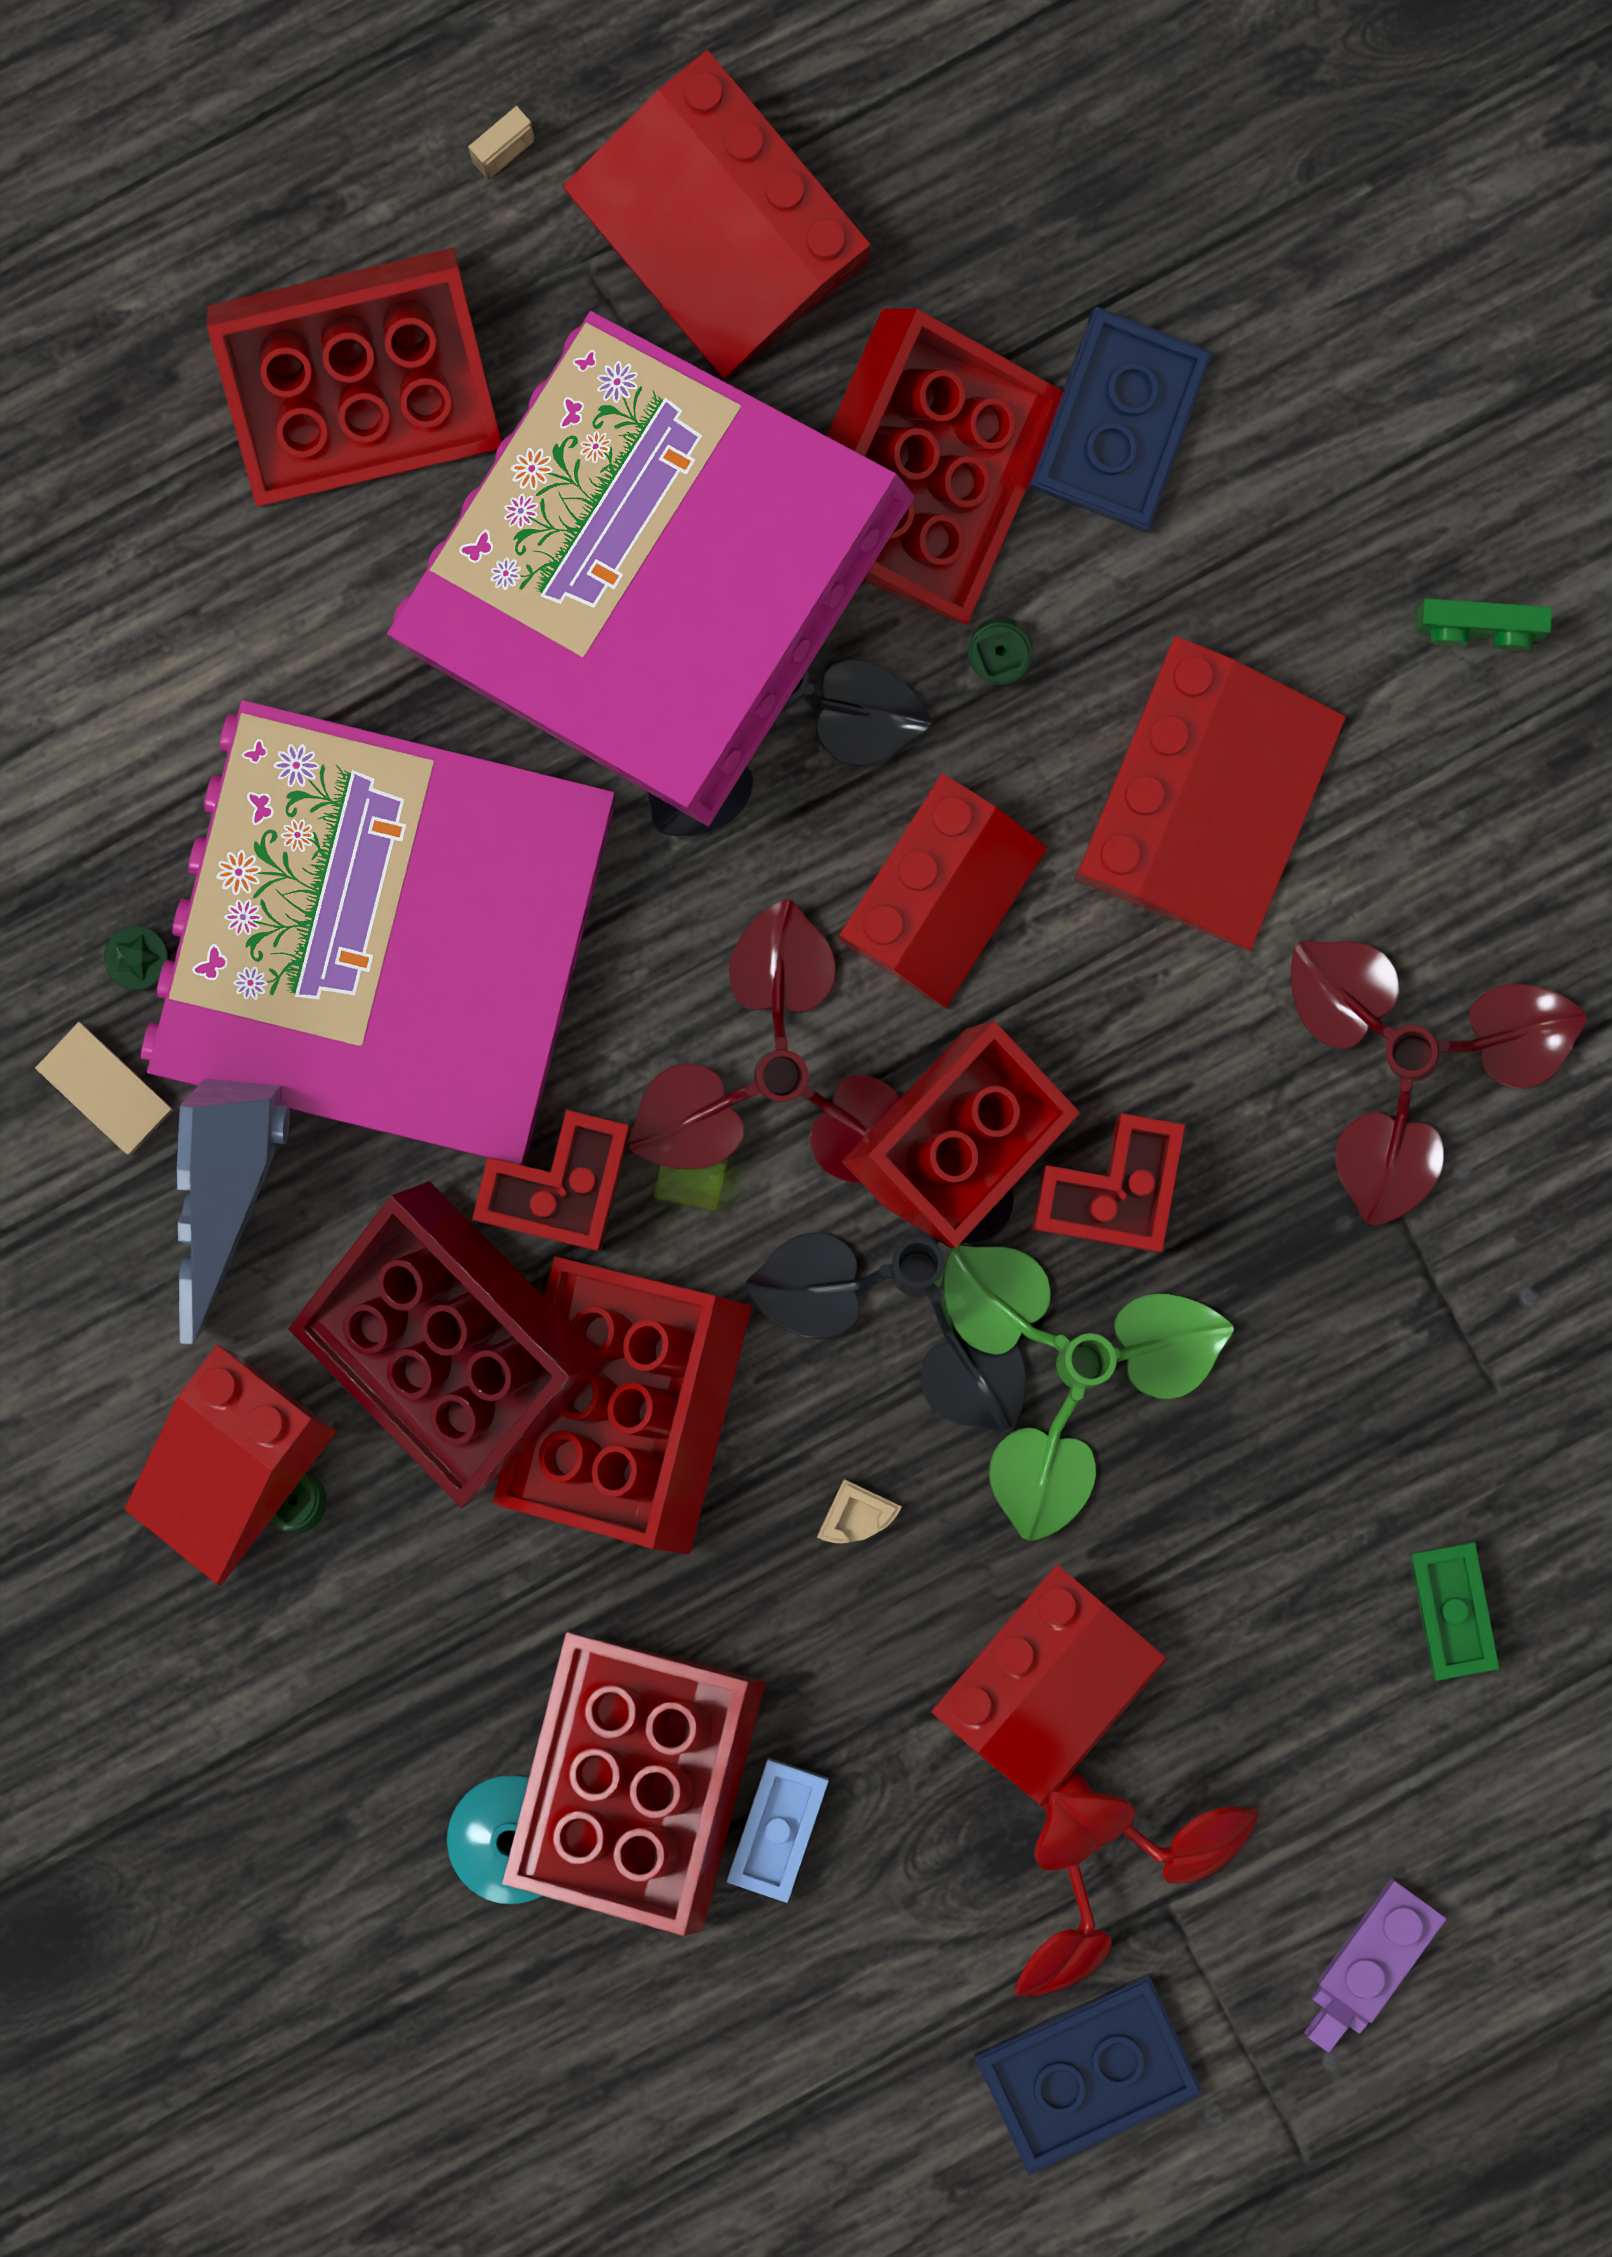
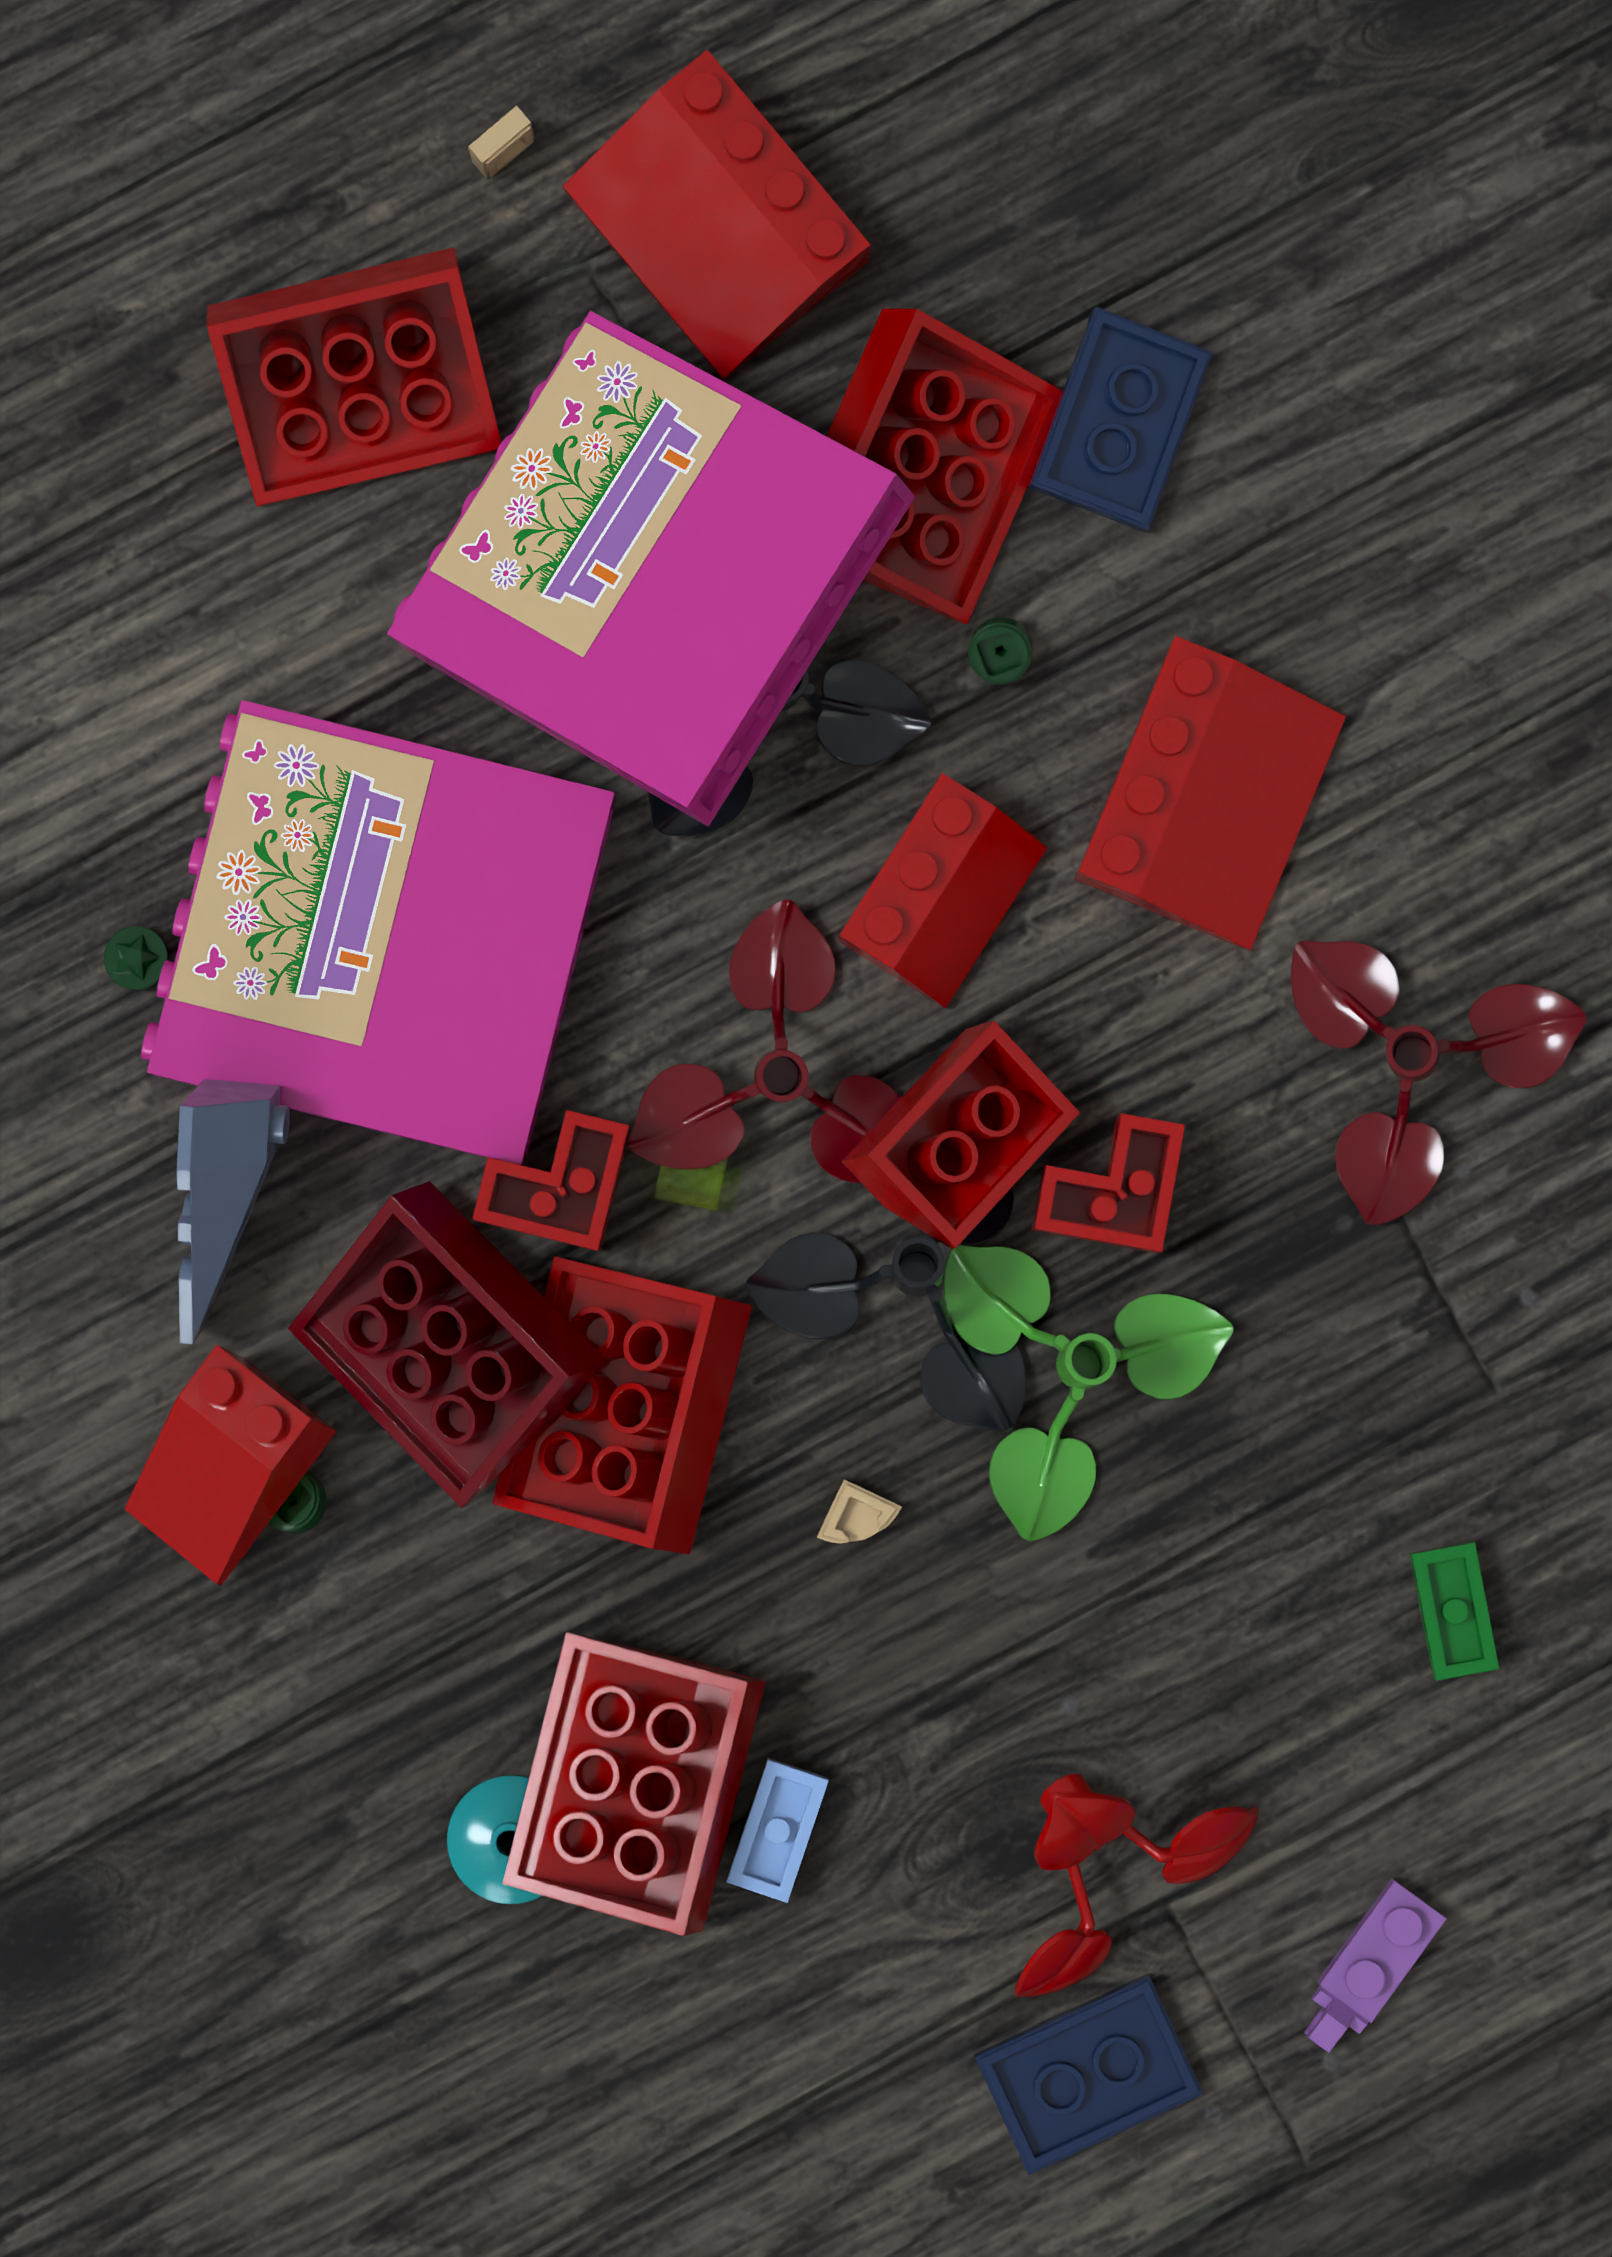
tan tile [35,1022,174,1156] -> none
red slope [931,1564,1168,1807] -> none
green plate [1414,598,1552,651] -> none

